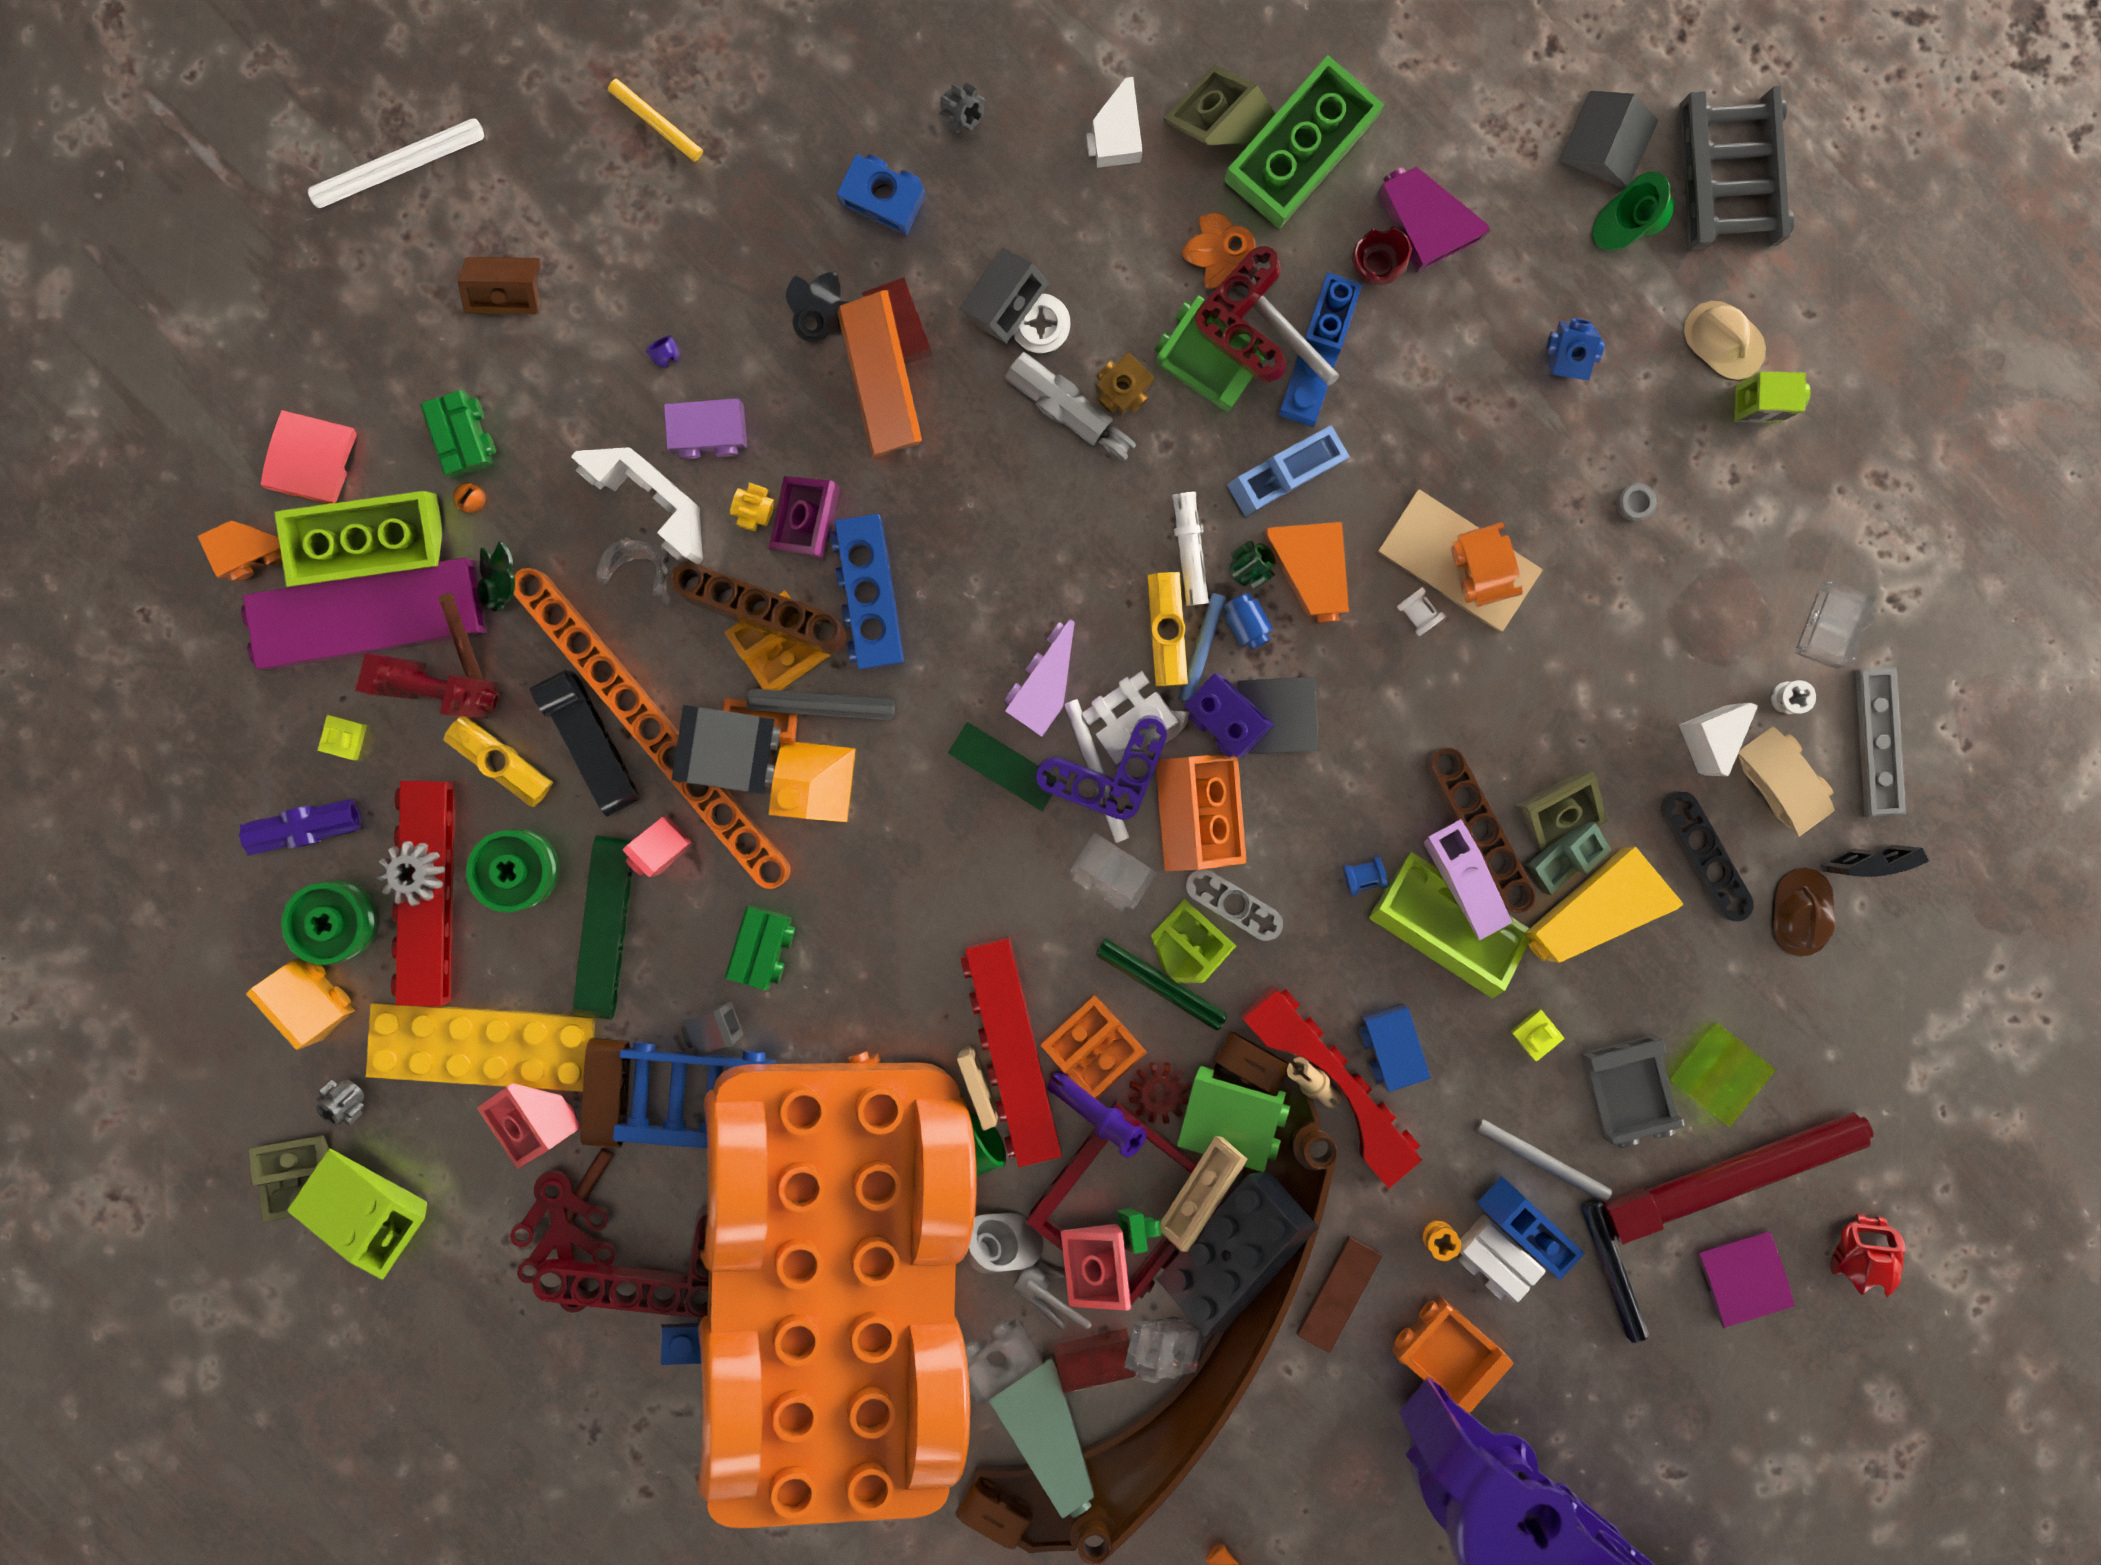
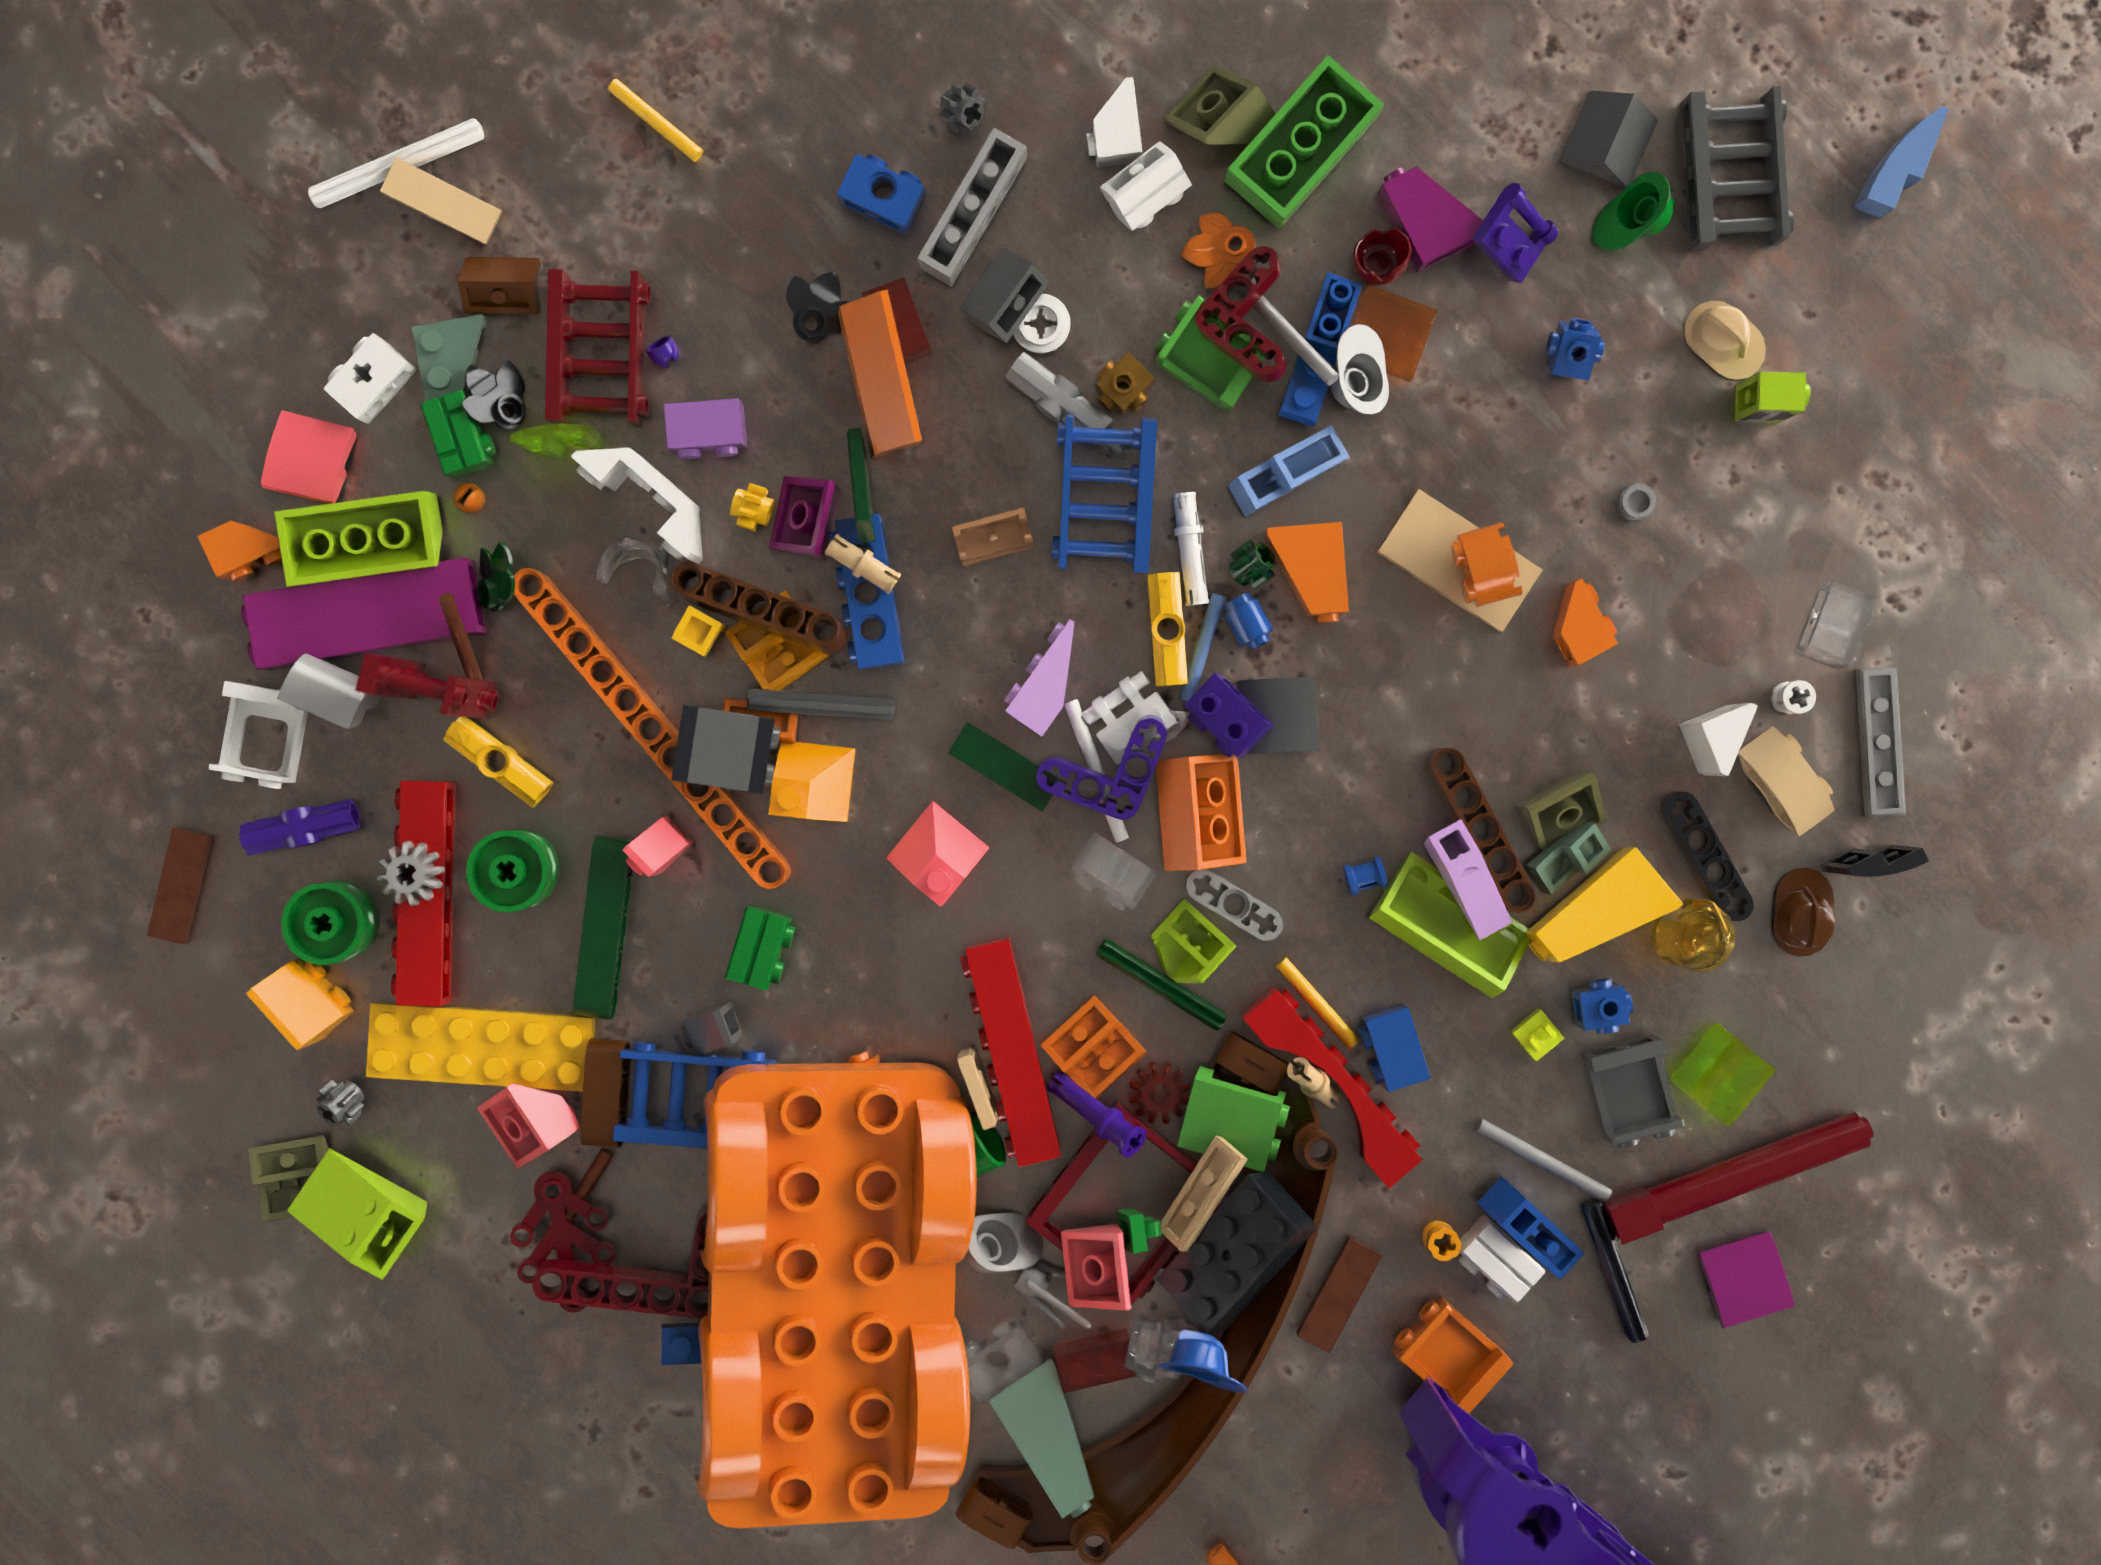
neon yellow tile [317,715,367,760] -> none
black beam [530,670,641,817] -> none
white bush [1397,587,1445,636] -> none
red helmet [1831,1214,1906,1298] -> none
none -> copper tile [147,827,213,944]
none -> white window [209,681,308,789]
none -> light grey brick [277,653,381,729]
none -> white brick [323,333,418,425]
none -> tan tile [380,157,502,246]
none -> sand green wing [412,314,487,401]
none -> plate [461,360,526,430]
none -> clear neon green slope [509,423,606,460]
none -> dark red fence [545,269,651,427]
none -> yellow panel [671,605,728,657]
none -> tan pin [824,533,901,595]
none -> dark green tile [846,427,876,543]
none -> coral slope [886,801,990,907]
none -> light grey brick [917,128,1027,287]
none -> medium nougat hinge [952,507,1034,567]
none -> blue fence [1052,414,1157,573]
none -> white brick [1100,141,1192,231]
none -> blue piece [1159,1330,1248,1393]
none -> yellow bar [1275,957,1360,1049]
none -> piece [1330,324,1389,415]
none -> clear orange tile [1353,285,1438,382]
none -> dark purple plate [1472,183,1559,283]
none -> orange slope [1552,578,1618,667]
none -> blue brick [1571,978,1633,1034]
none -> clear yellow helmet [1651,898,1735,973]
none -> medium blue slope [1853,106,1949,218]

